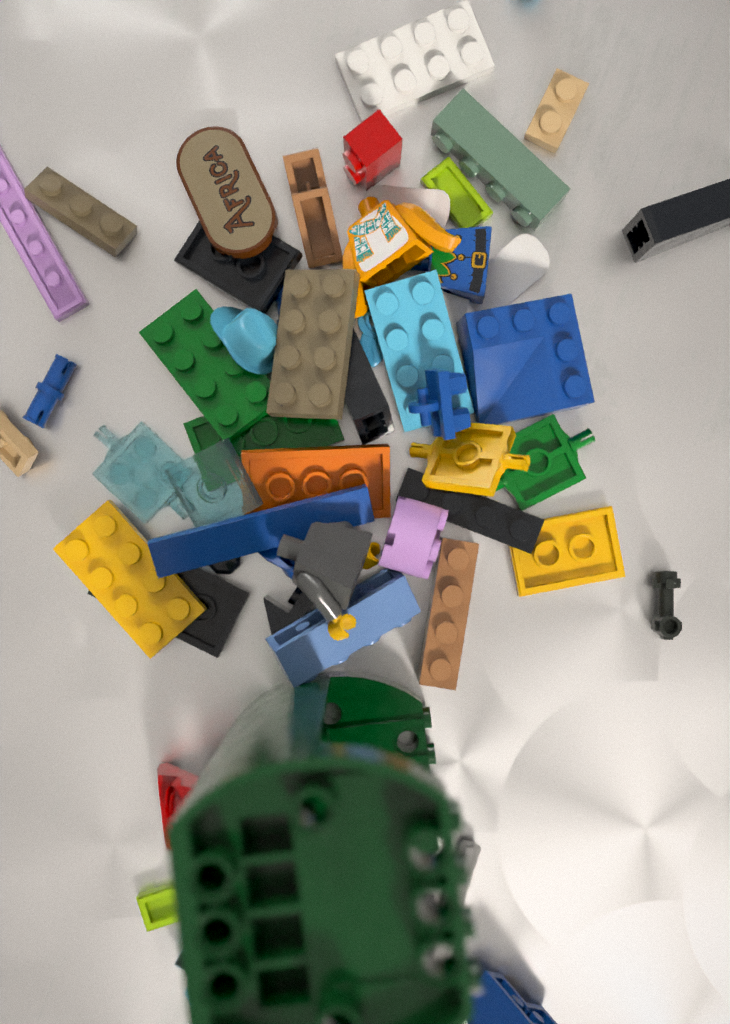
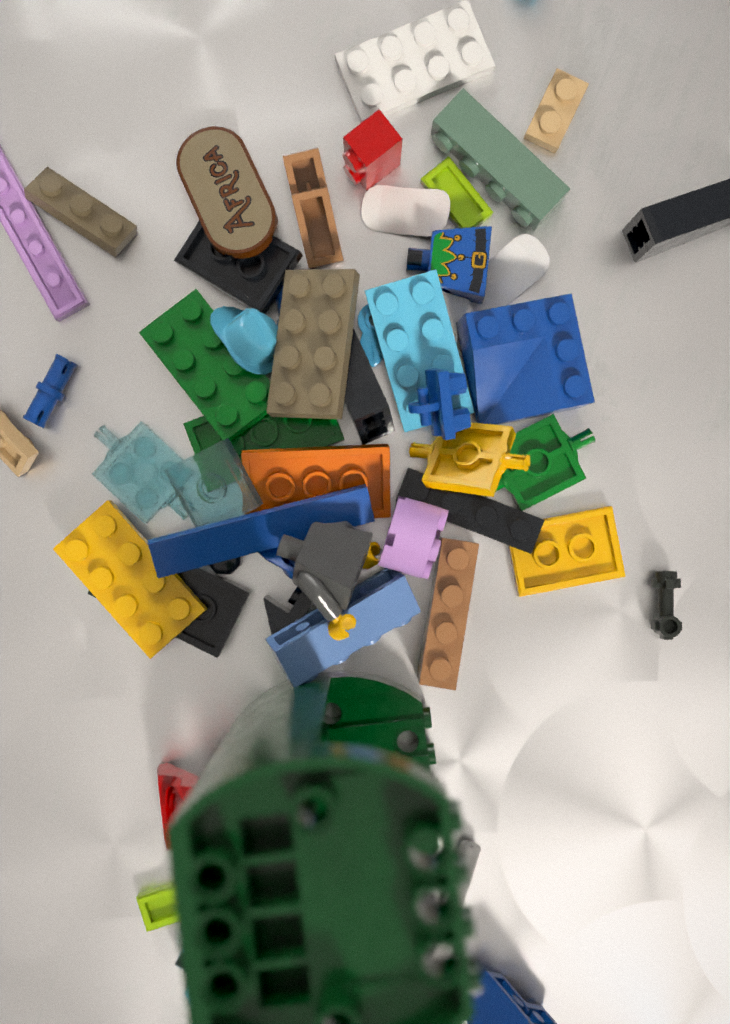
light orange torso [342,197,461,318] -> none

